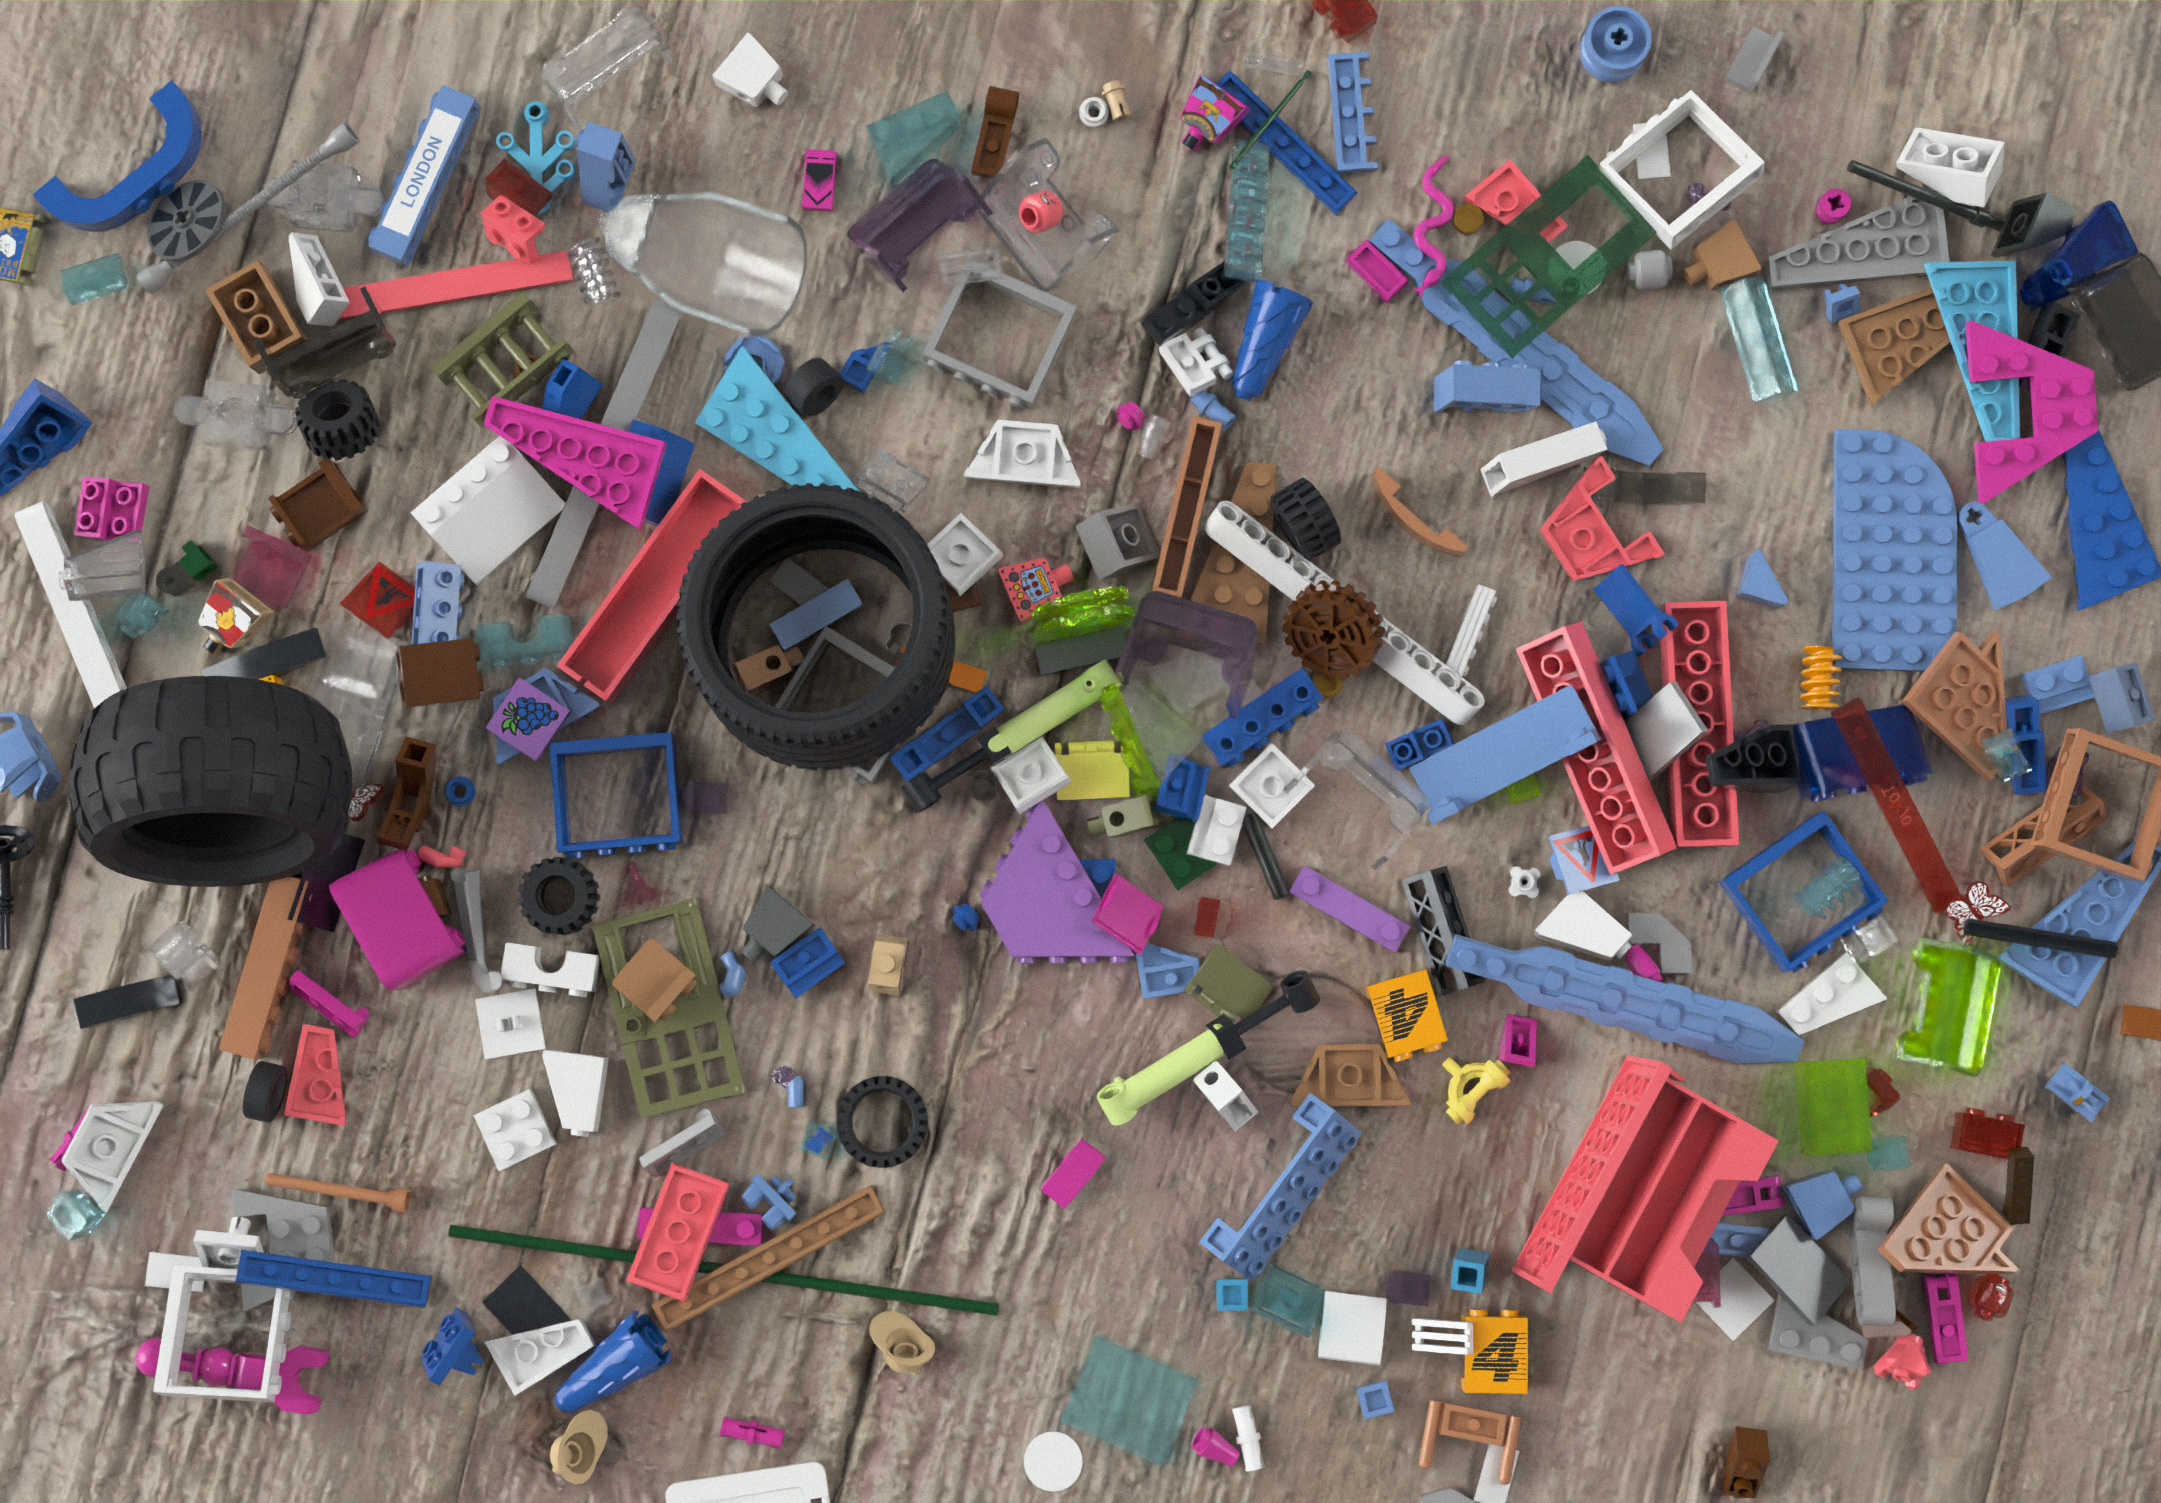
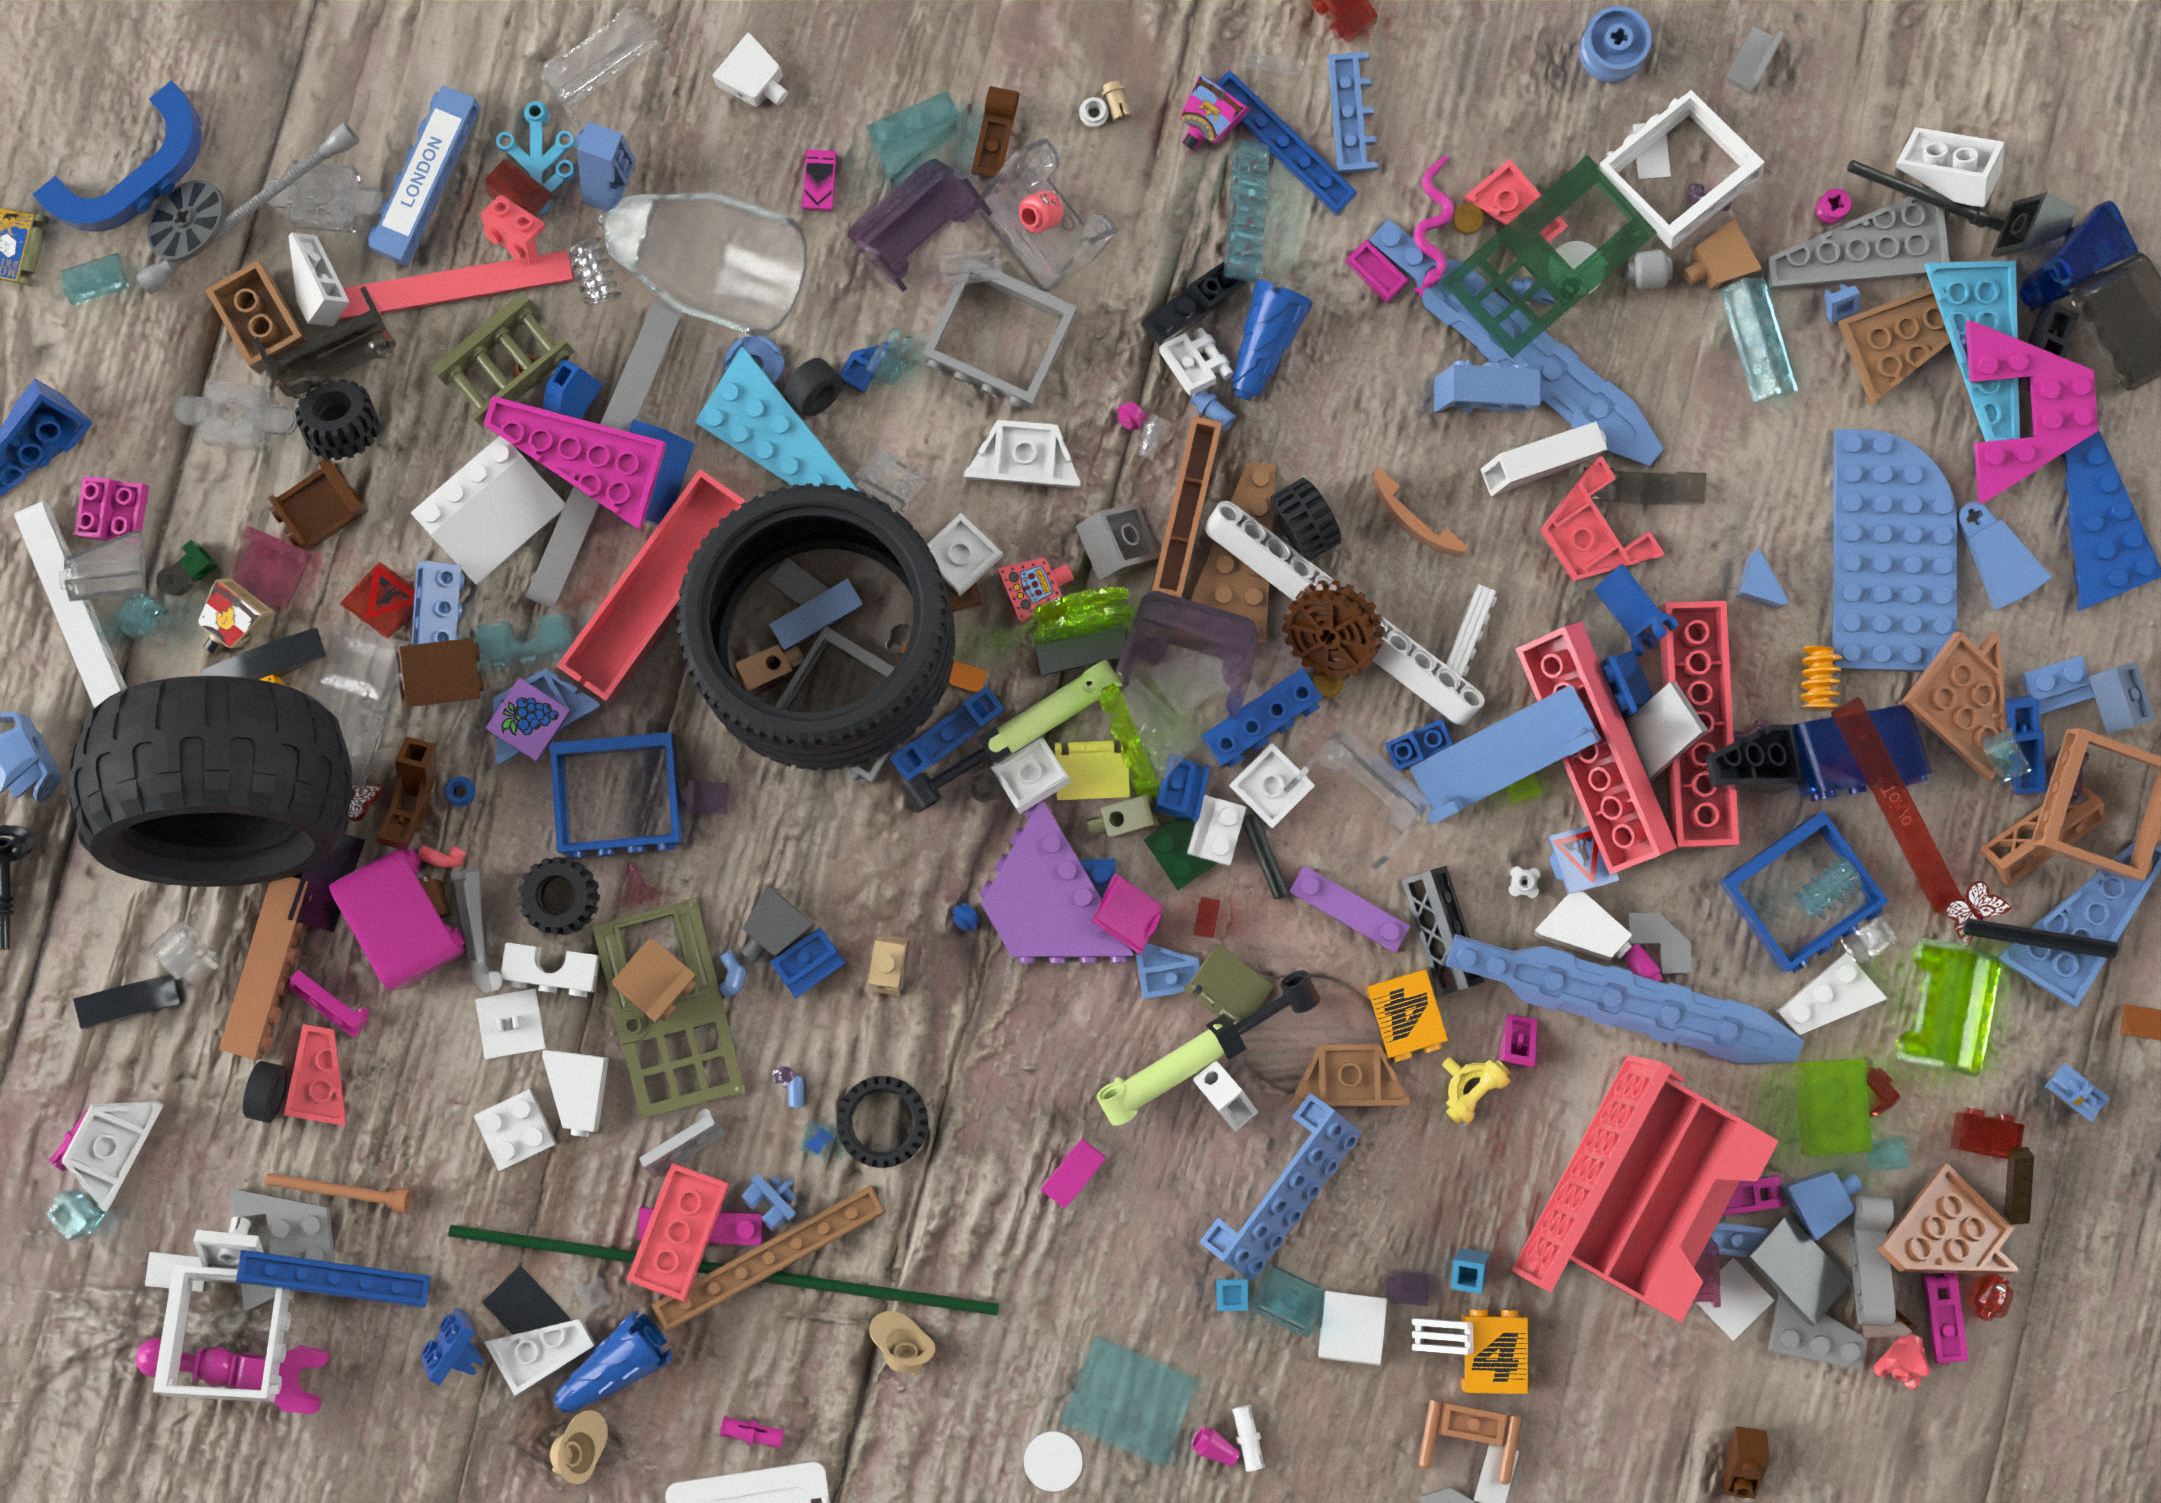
dark green piece [1229,70,1311,170] -> none
medium blue plate [1355,1380,1395,1419] -> none

